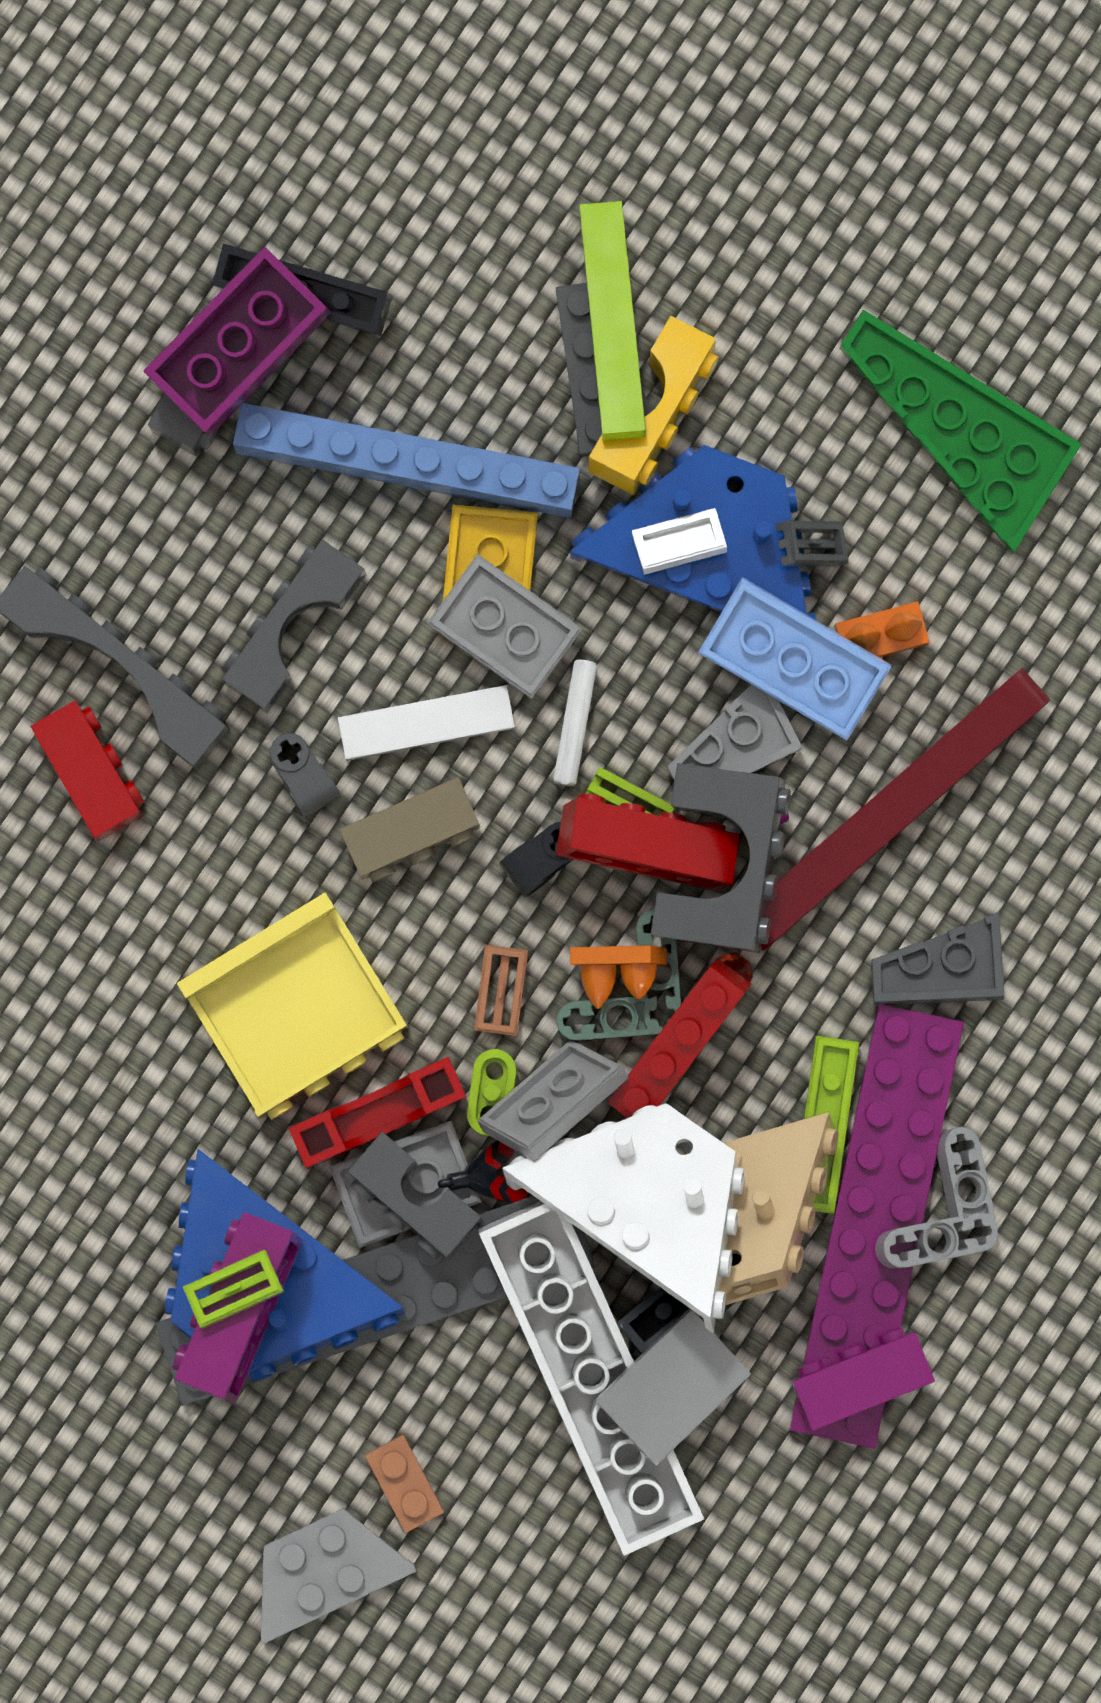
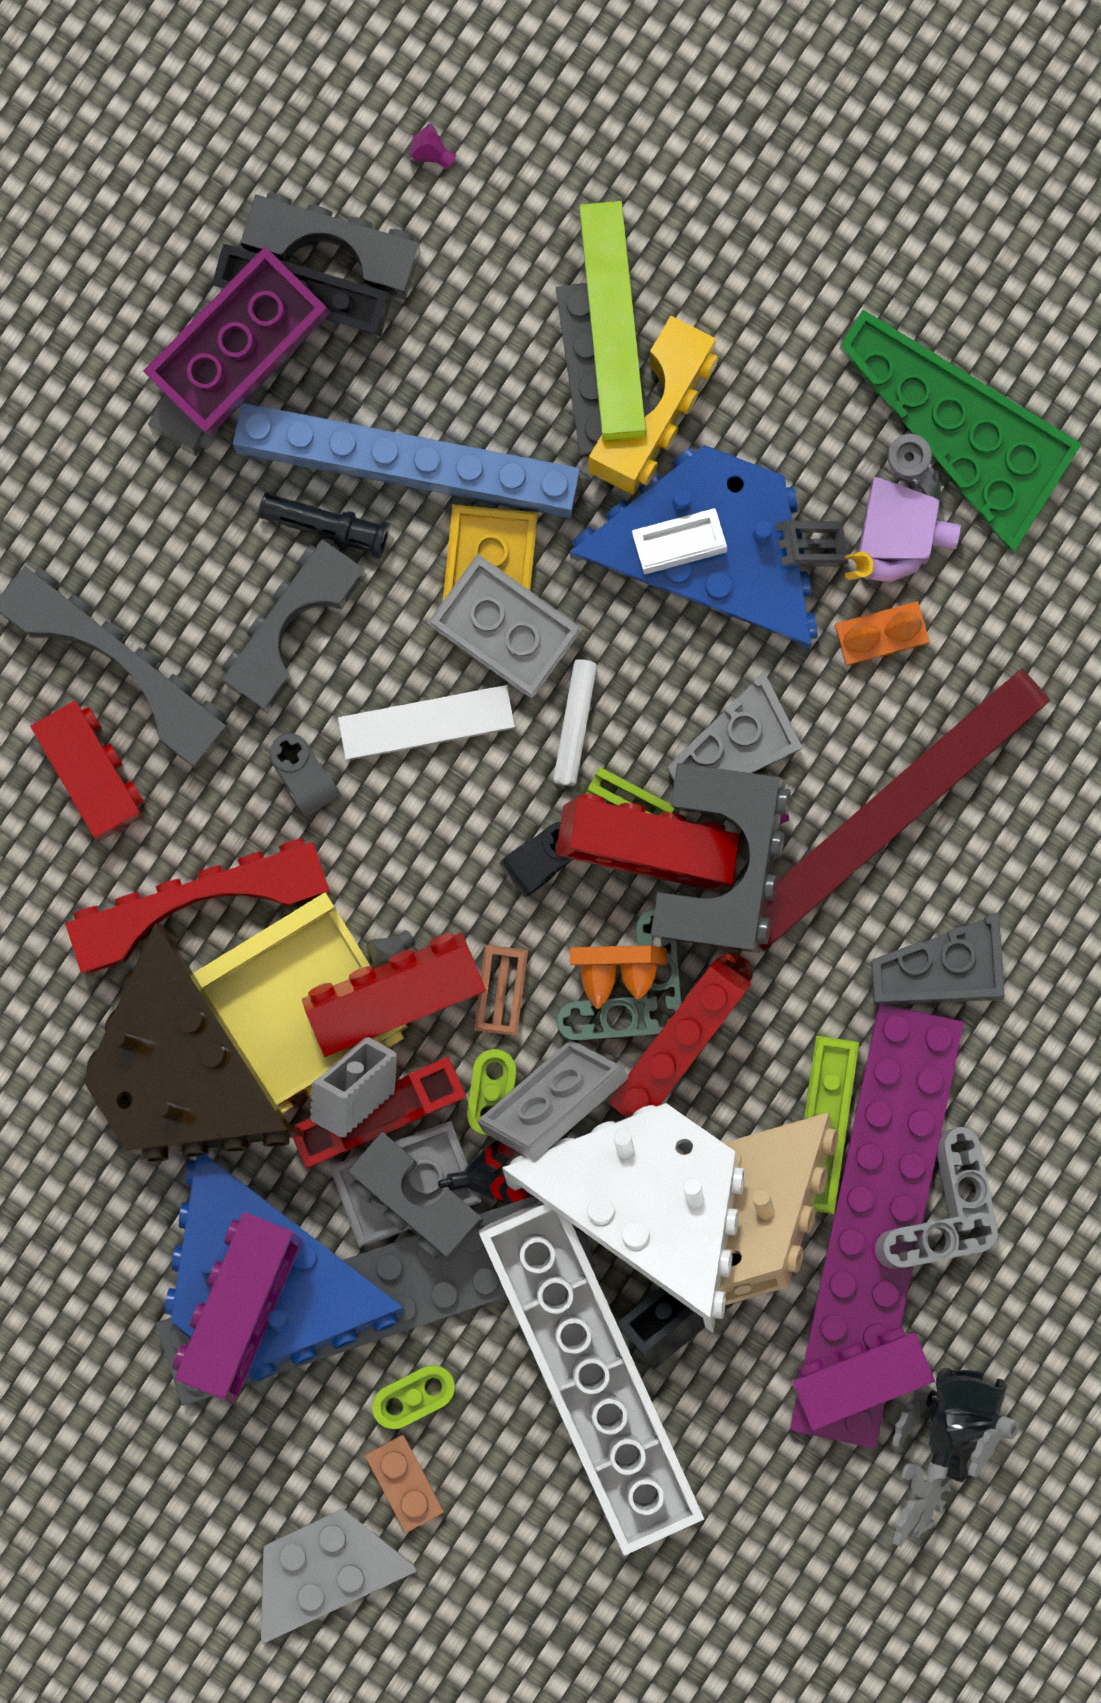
lime tile [183,1250,284,1329] -> none
dark tan brick [340,777,480,883] -> none
light grey tile [594,1309,751,1466] -> none
light blue tile [698,577,892,740] -> none
none -> red arch [65,838,331,975]
none -> dark brown piece [83,922,305,1162]
none -> dark grey arch [240,192,421,300]
none -> black pin [258,492,390,560]
none -> red brick [302,933,486,1057]
none -> light grey brick [309,1037,397,1137]
none -> dark grey rock [366,930,415,967]
none -> lime plate [372,1365,455,1429]
none -> magenta rock [408,124,457,170]
none -> lavender torso [845,433,961,583]
none -> helmet [892,1368,1019,1547]

